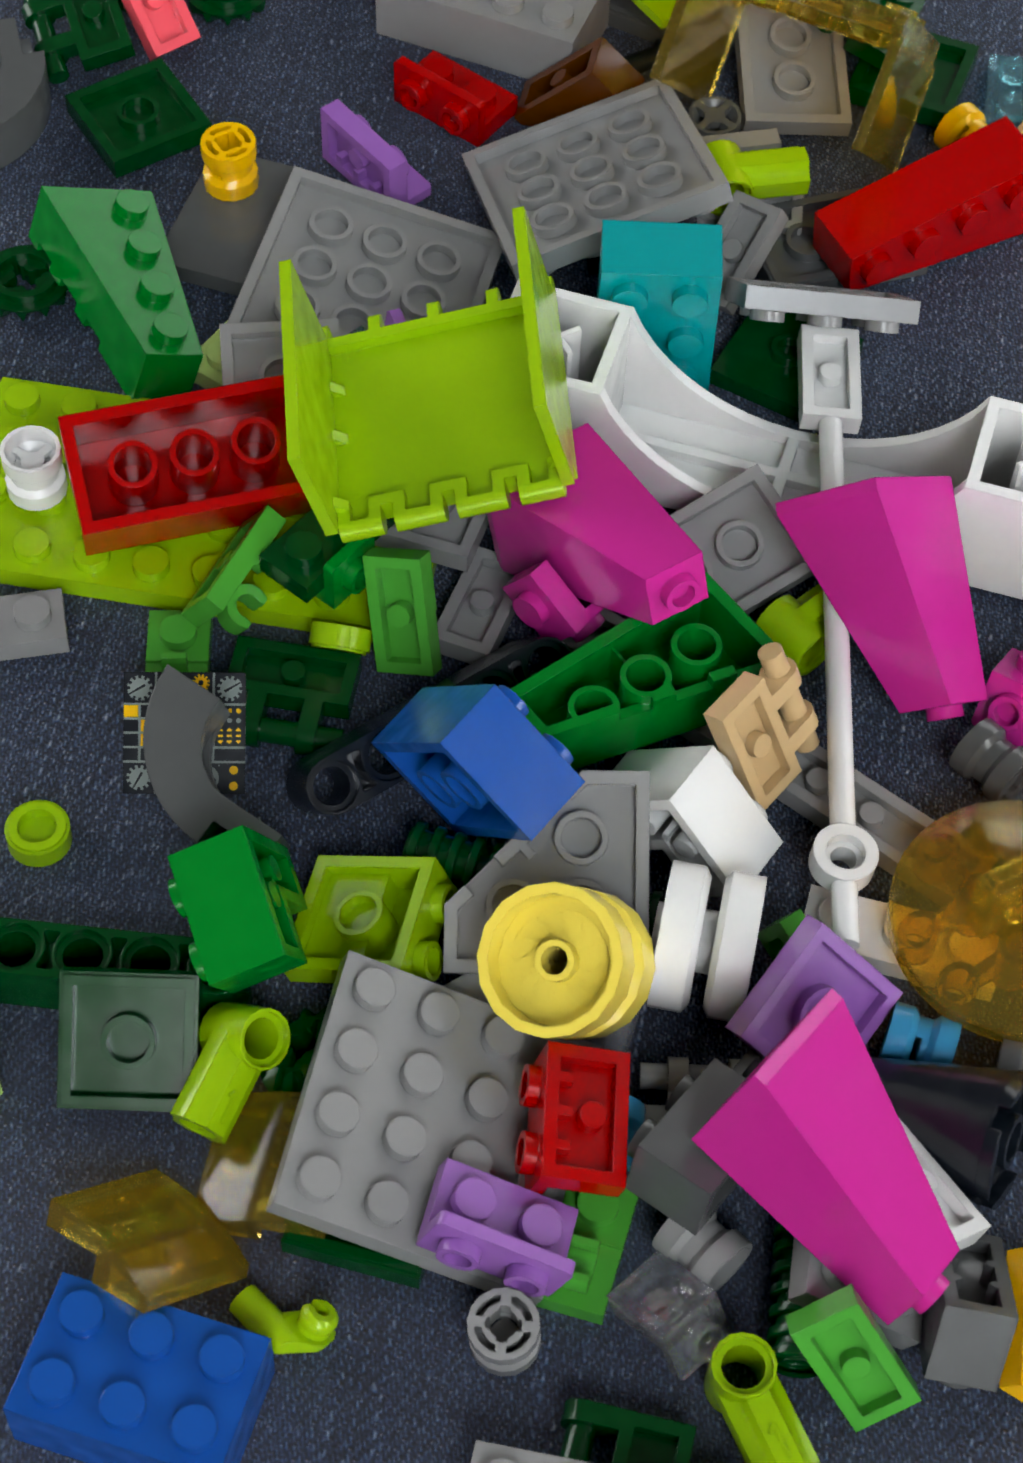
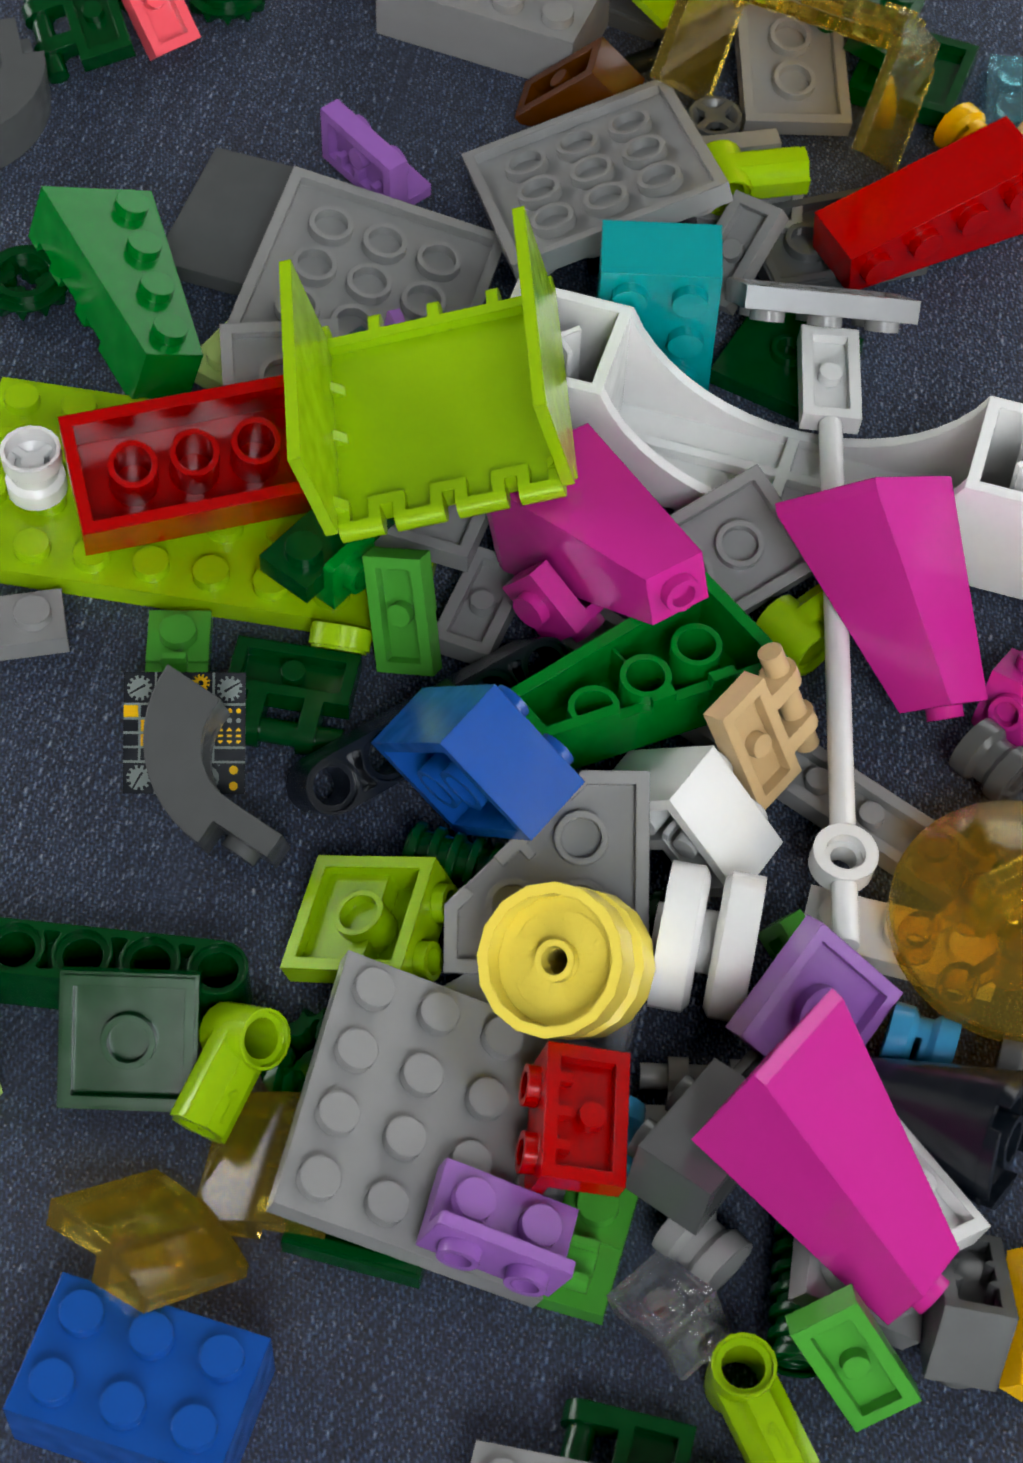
lime tile [4,800,73,867] -> none
dark green plate [65,58,212,178] -> none
green brick [167,825,308,993] -> none
bright green plate [181,505,287,635] -> none
yellow wheel [200,122,259,202] -> none
lime arm [229,1284,339,1355] -> none
red bracket [394,50,518,147] -> none
light grey wheel [467,1287,541,1377] -> none

